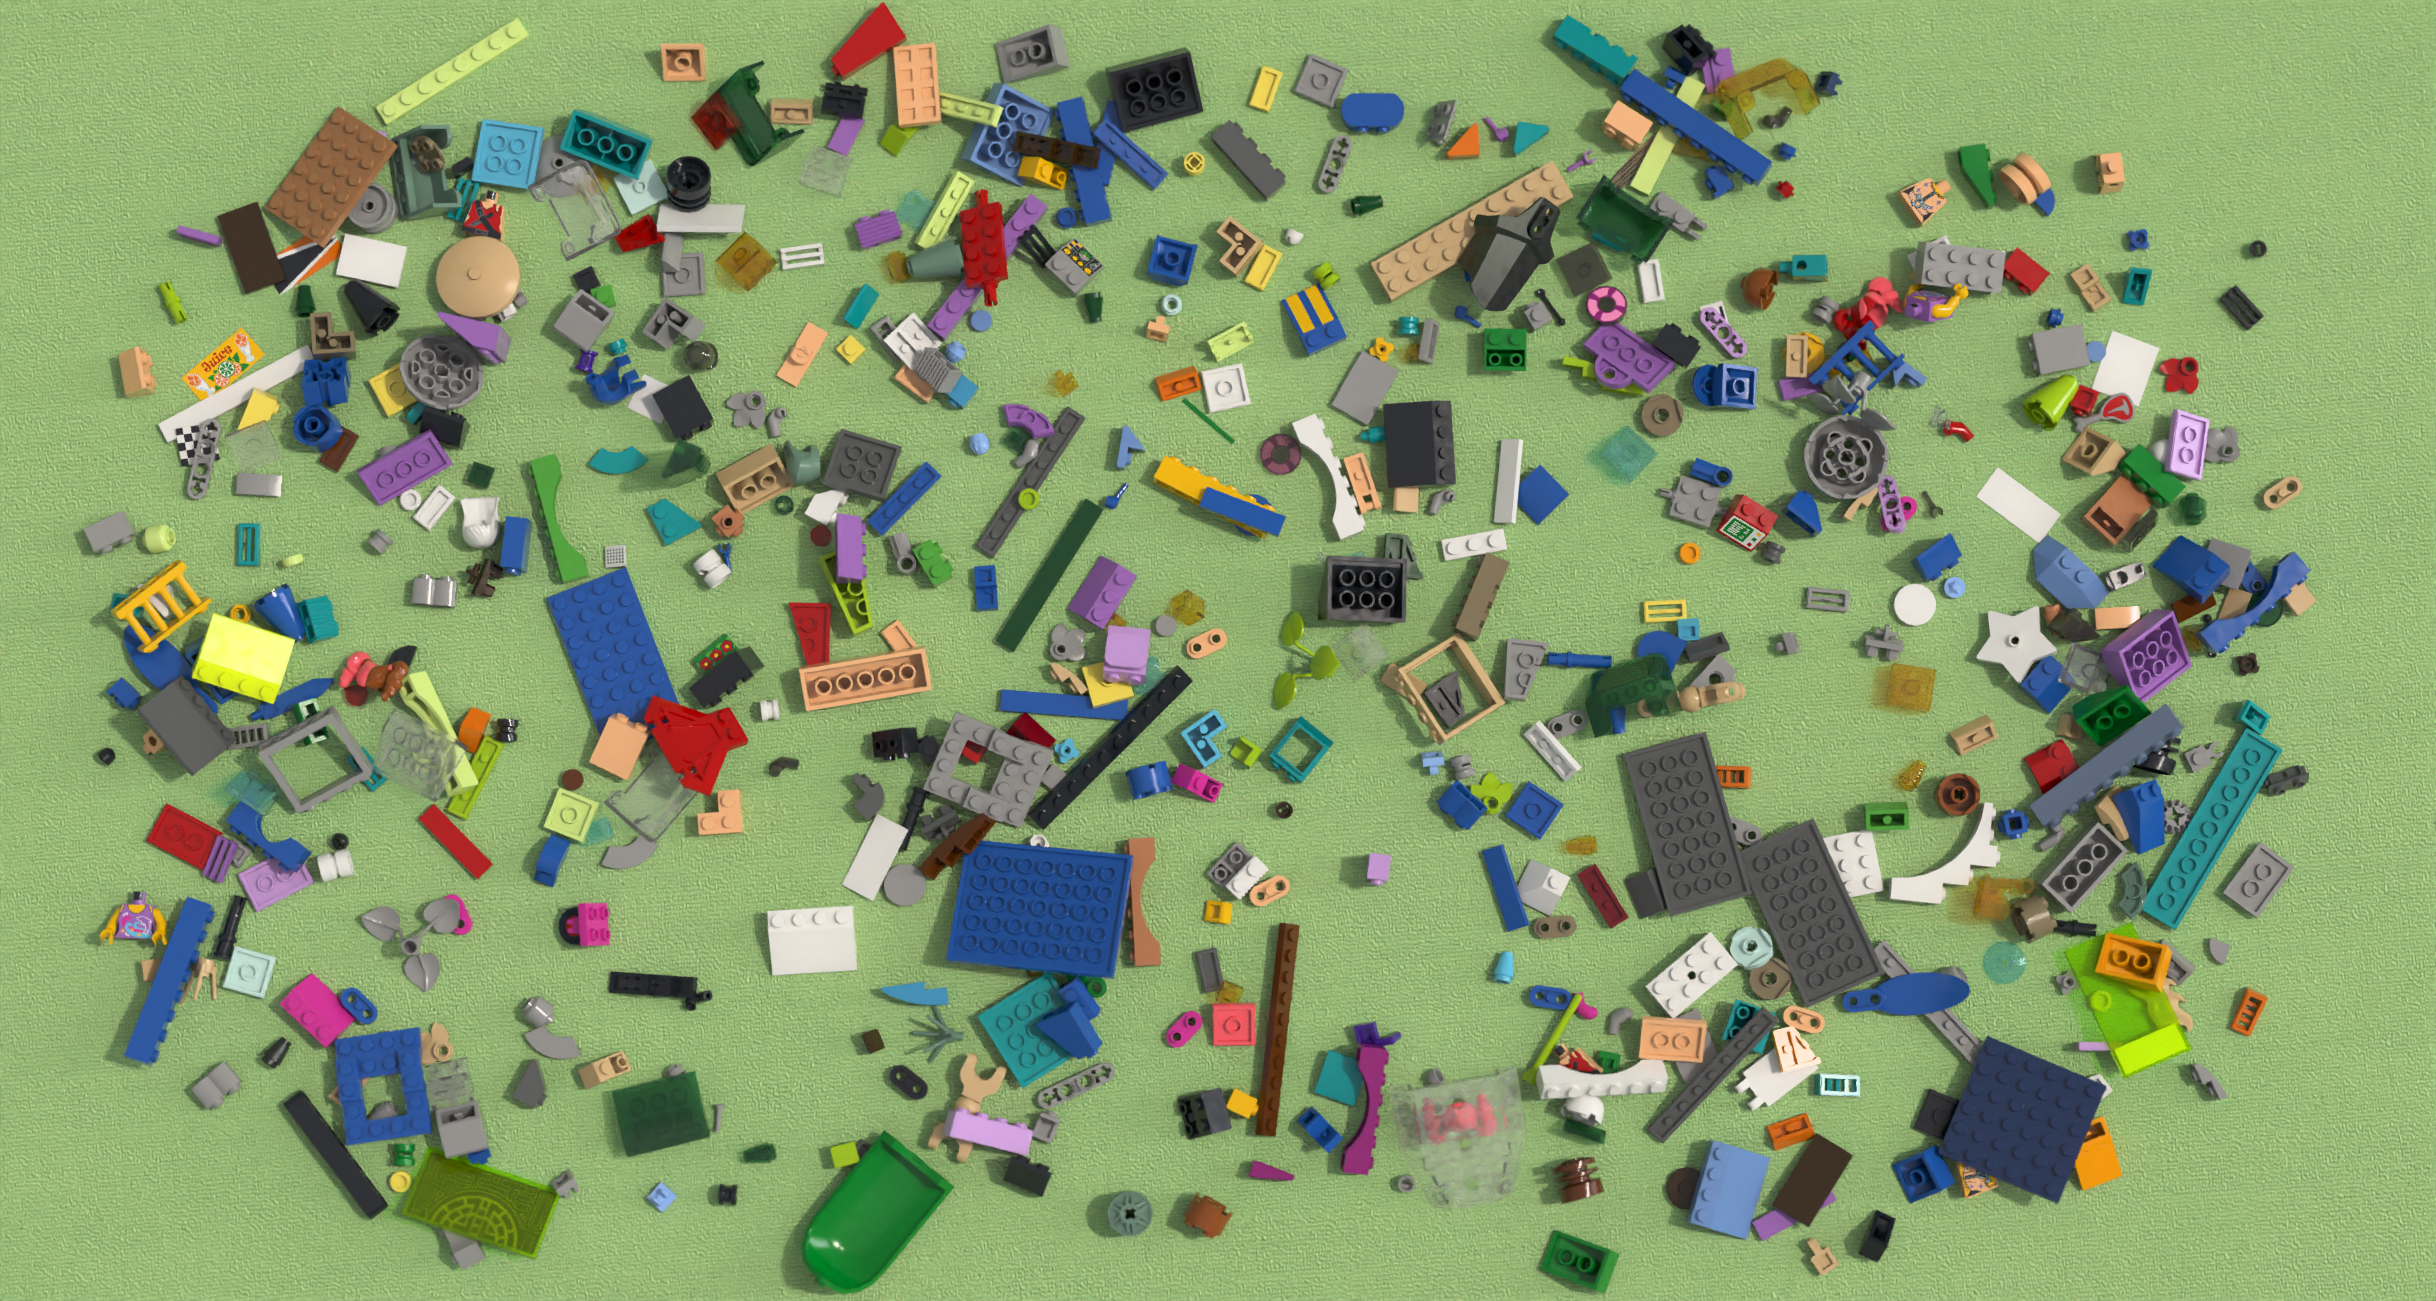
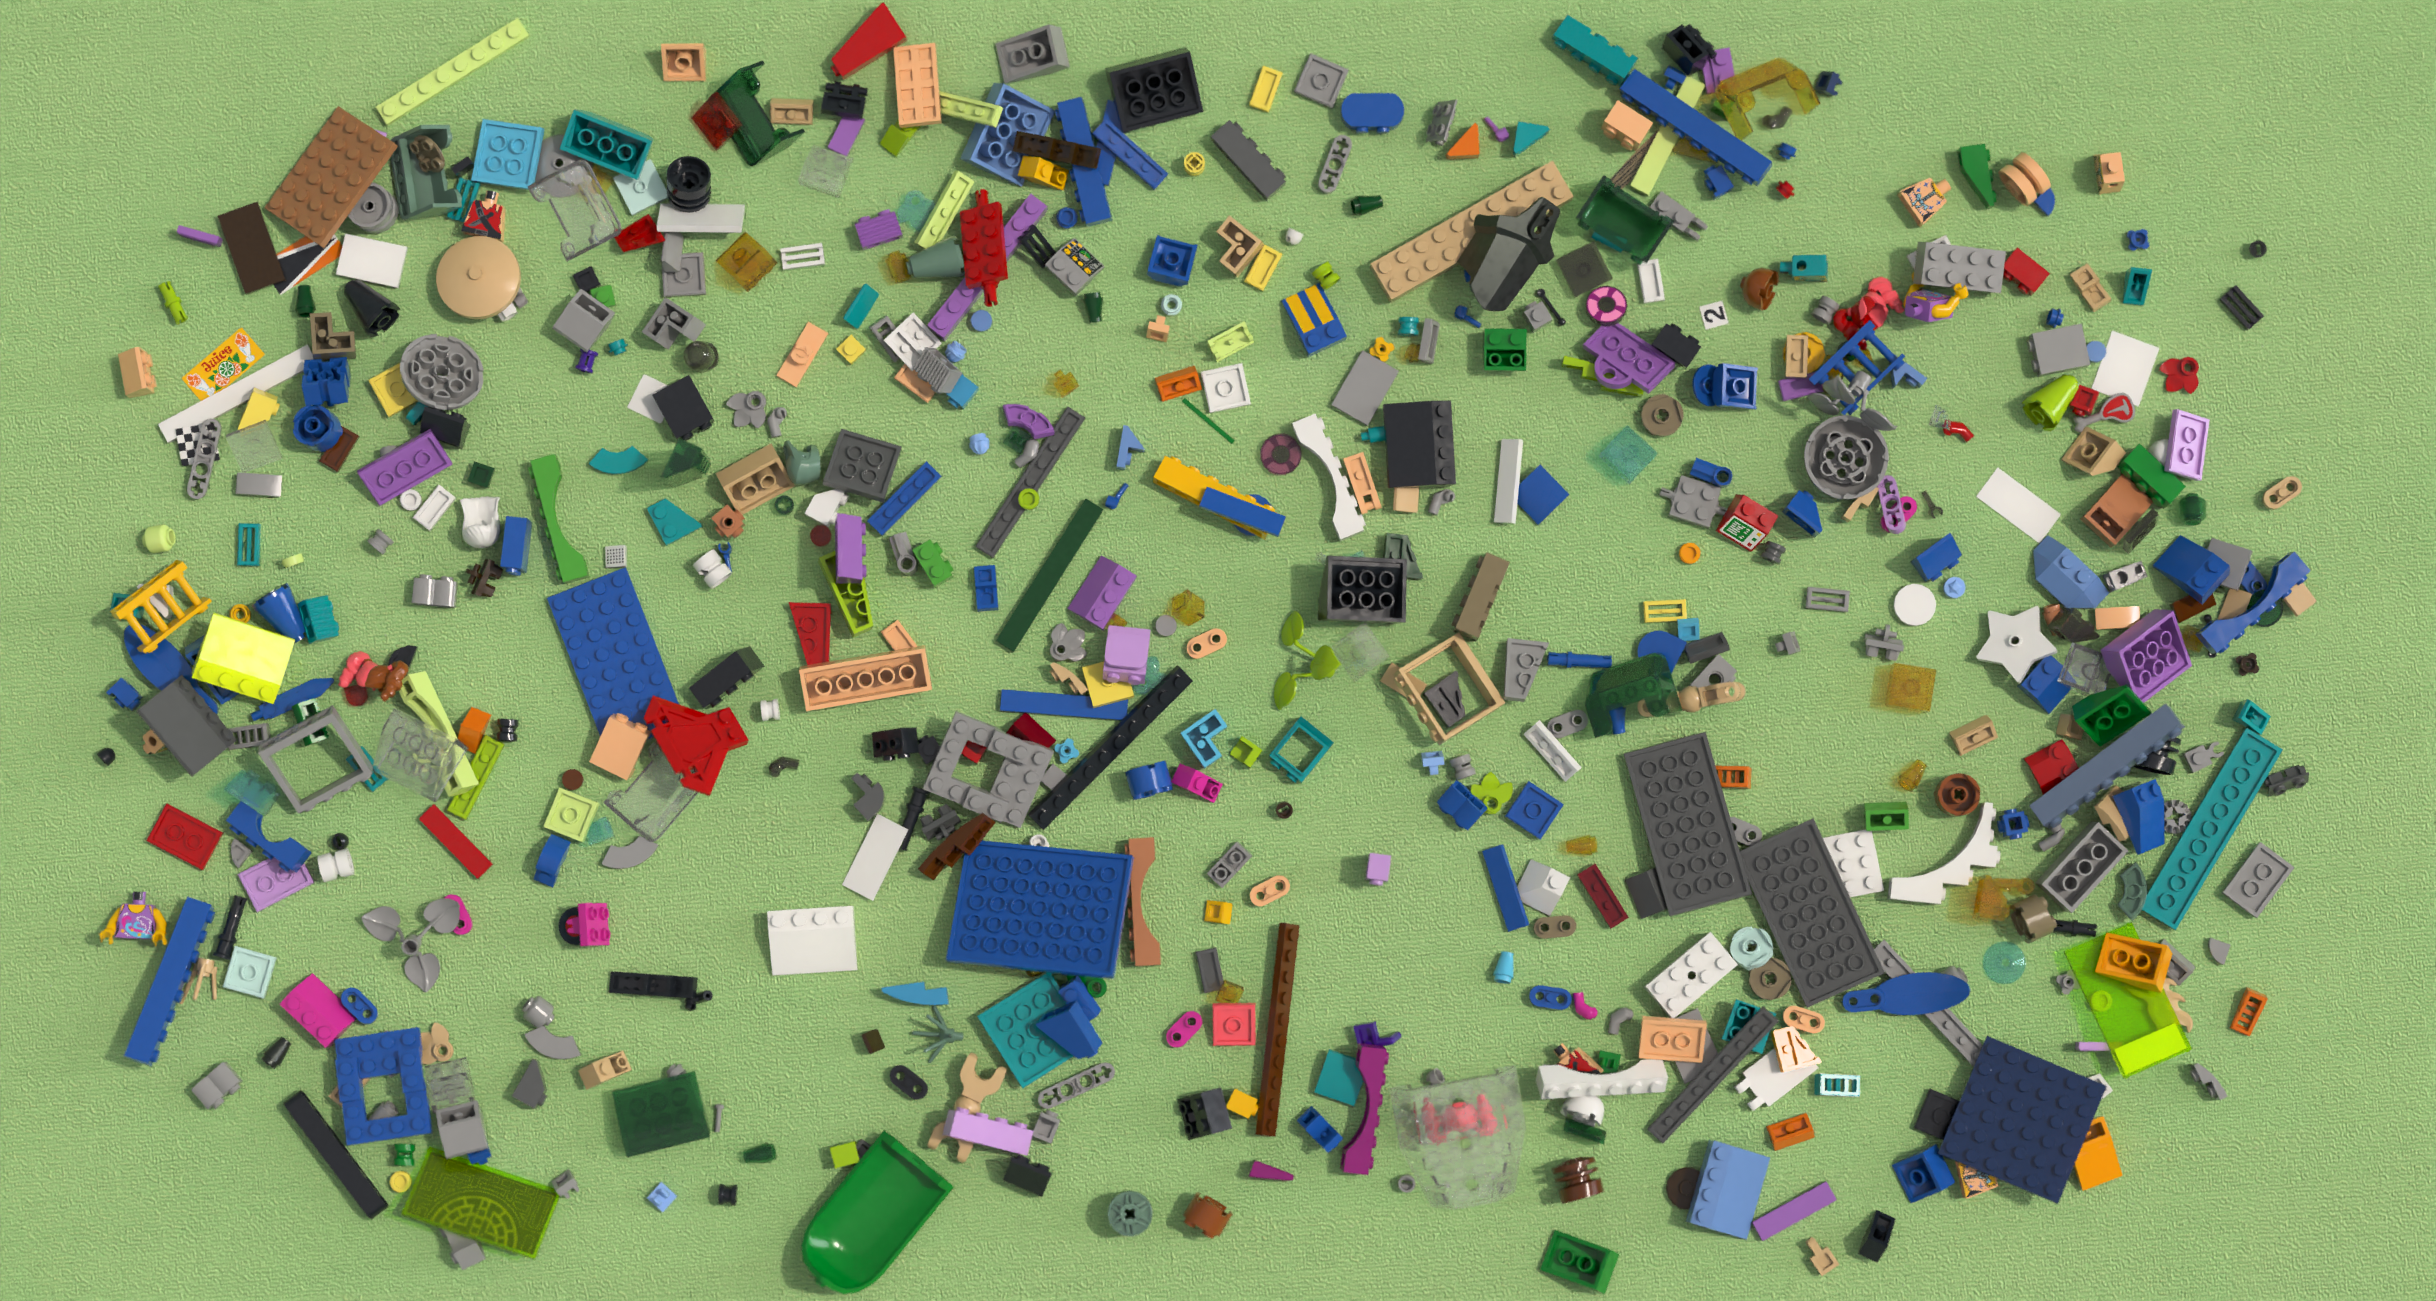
light grey brick [84,511,137,555] -> none
tan slope [142,958,163,982] -> none
medium lavender tile [202,835,239,883] -> none
medium lavender slope [437,312,512,364] -> none
blue piece [585,354,647,406] -> none
tile [693,634,739,675] -> none
light nougat brick [698,789,743,836] -> none
light grey tile [884,864,926,906] -> none
white brick [1225,855,1268,900] -> none
white plate [1441,529,1507,561] -> none
lime piece [1521,994,1582,1086] -> none
medium lavender hand [1567,150,1596,172] -> none
lavender beam [1699,307,1747,359] -> none
dark brown tile [1772,1133,1853,1228] -> none
light grey plate [2204,426,2240,463] -> none

